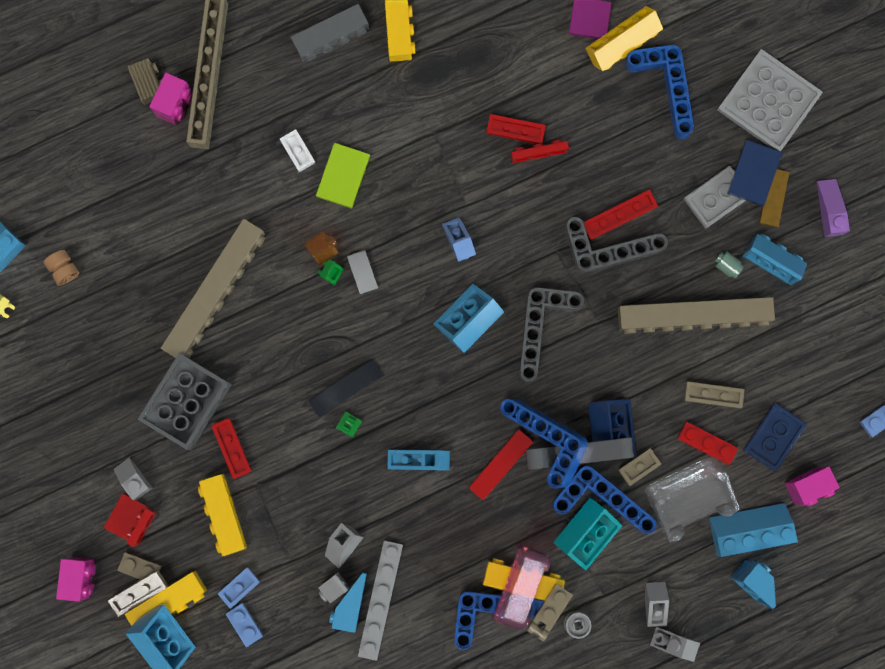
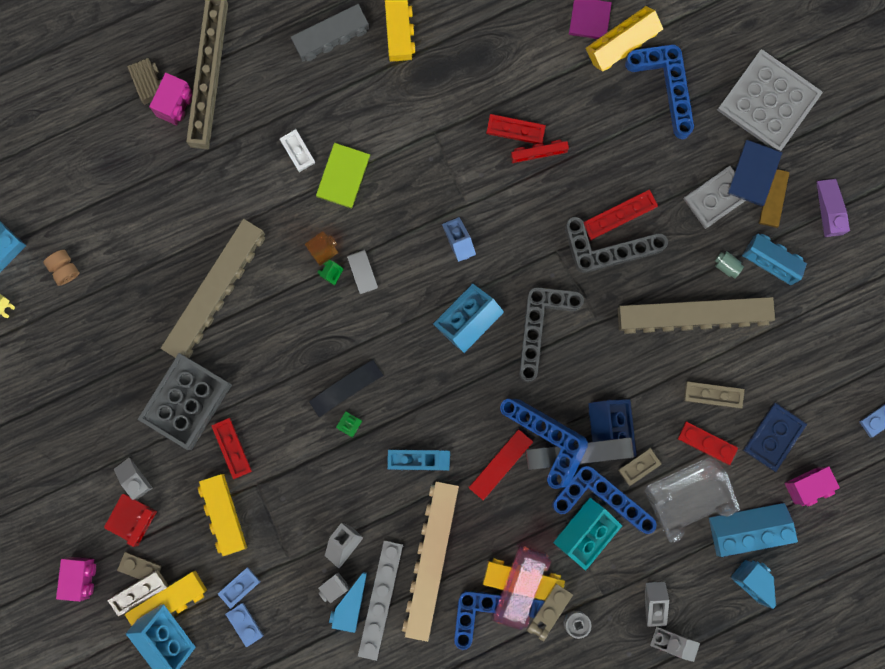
none -> tan brick [402,482,459,642]

